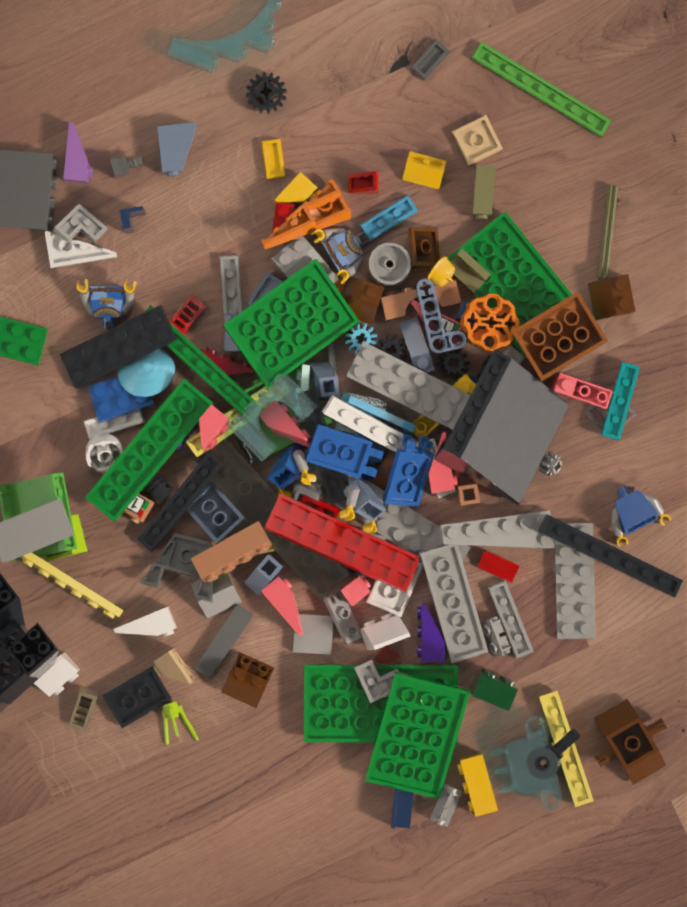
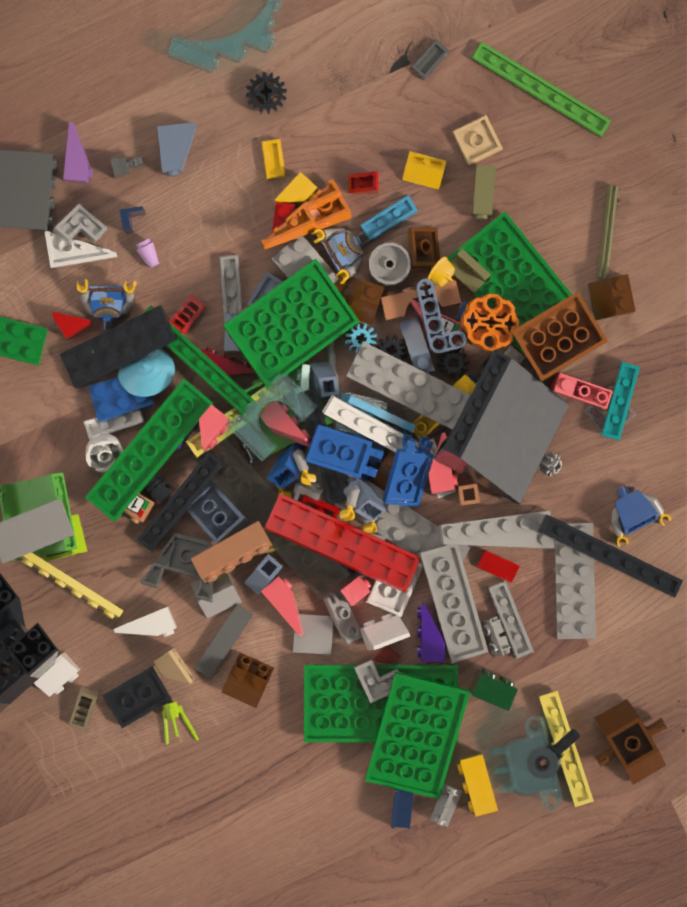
none -> red slope [52,312,92,340]
none -> lavender cone [136,238,159,268]

